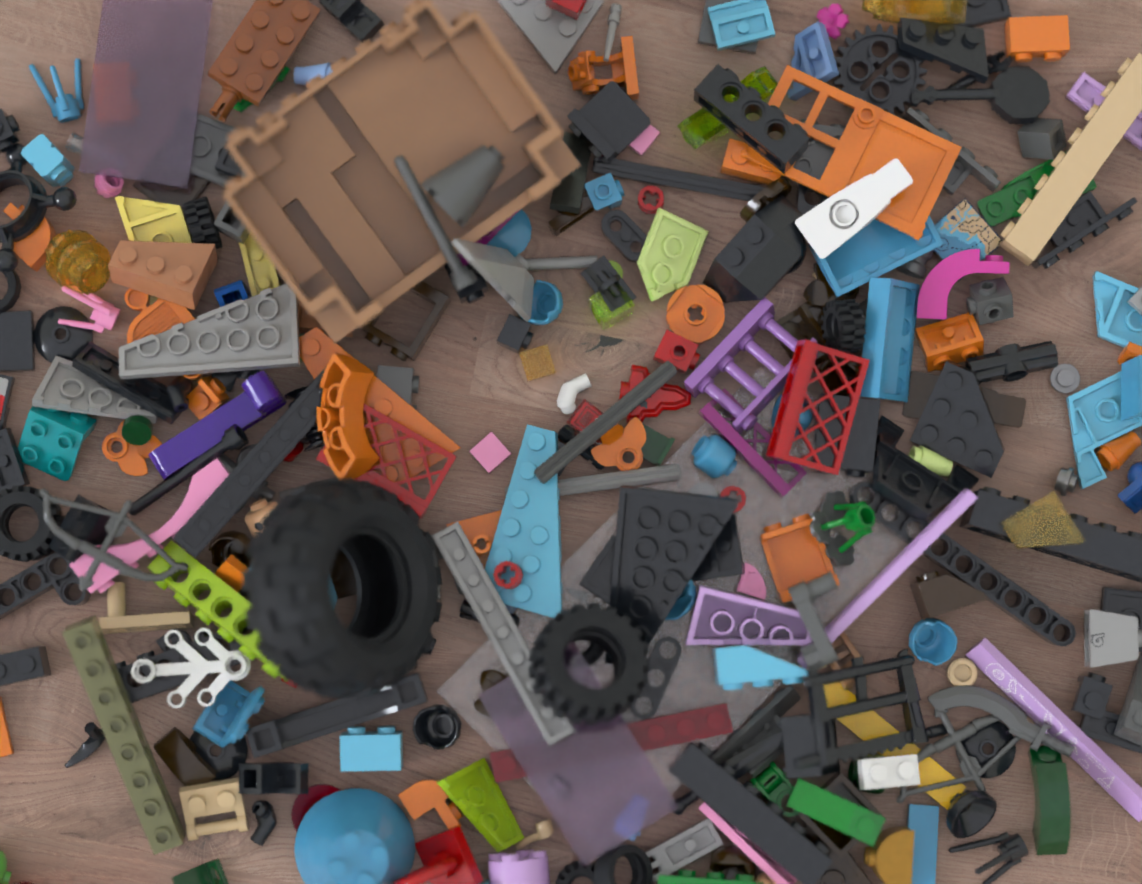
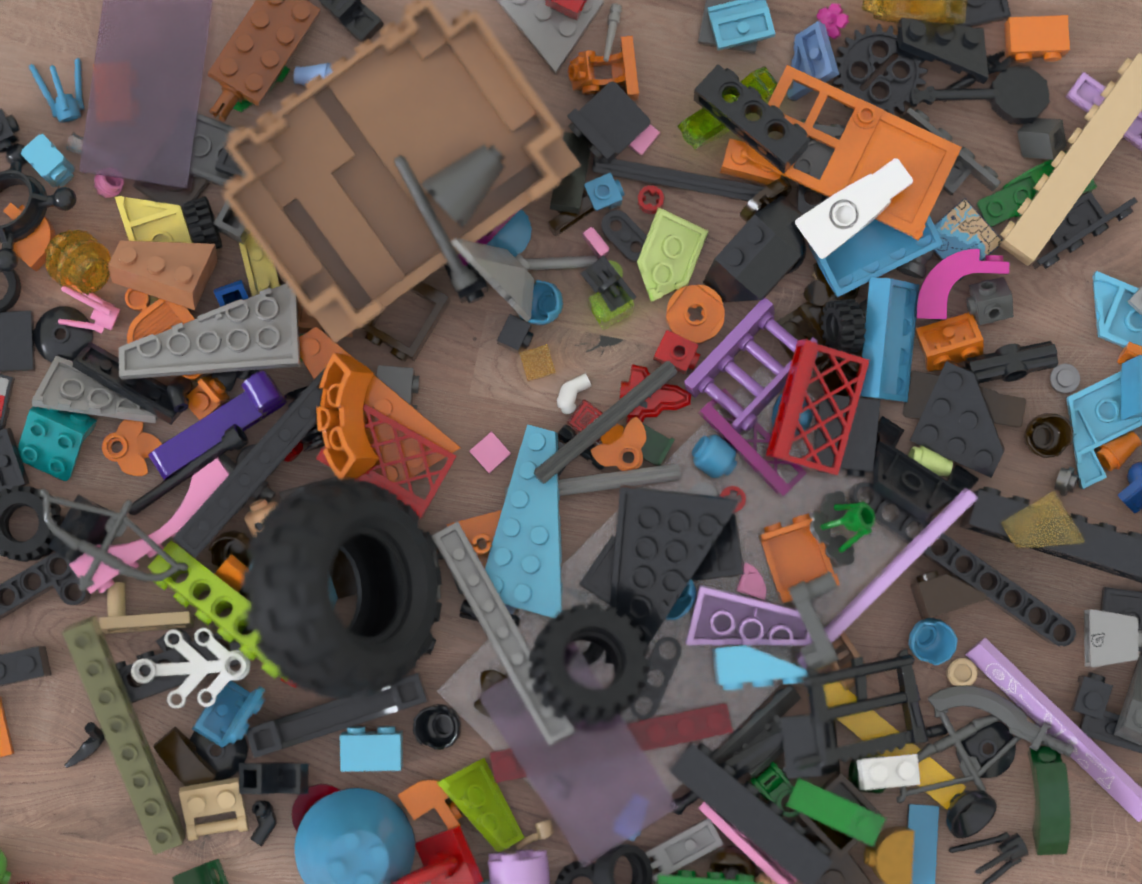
dark green tile [122,415,153,445] -> none
red bush [493,561,523,589] -> none
none -> bright pink tile [583,227,609,258]
none -> dark brown hair [1024,413,1073,458]

